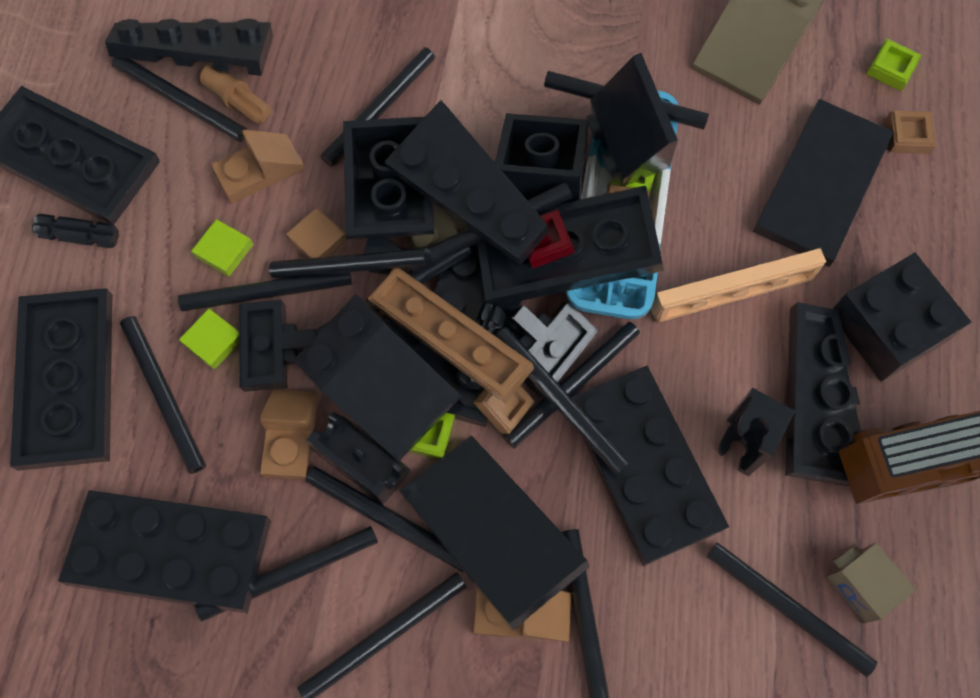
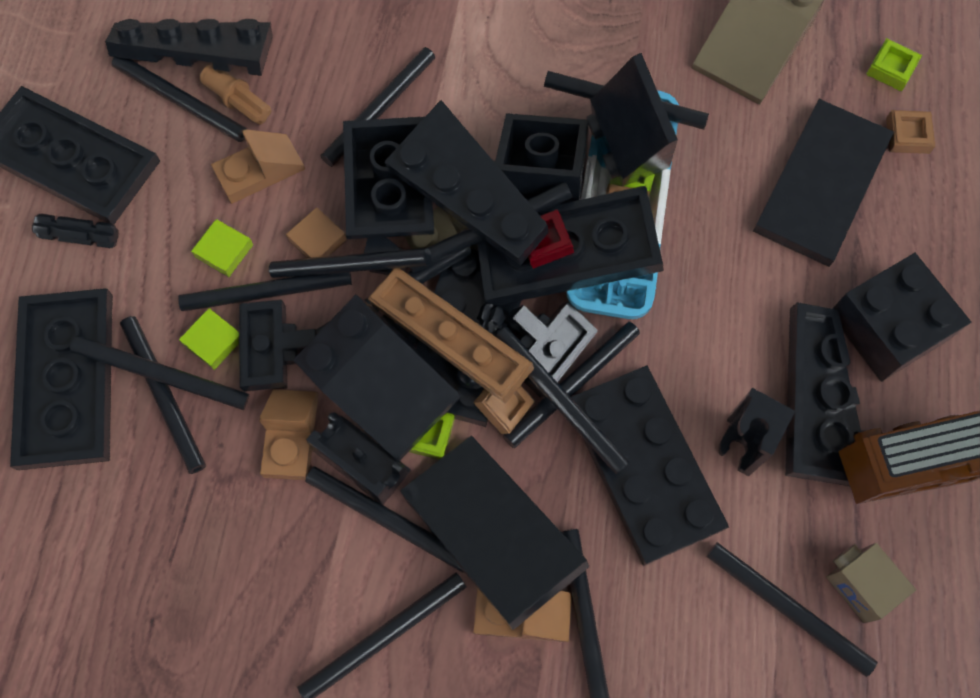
black plate [58,490,271,614] -> none
black piece [195,526,378,621] -> none
light nougat tile [650,248,826,323] -> none
none -> black bar [70,335,250,411]

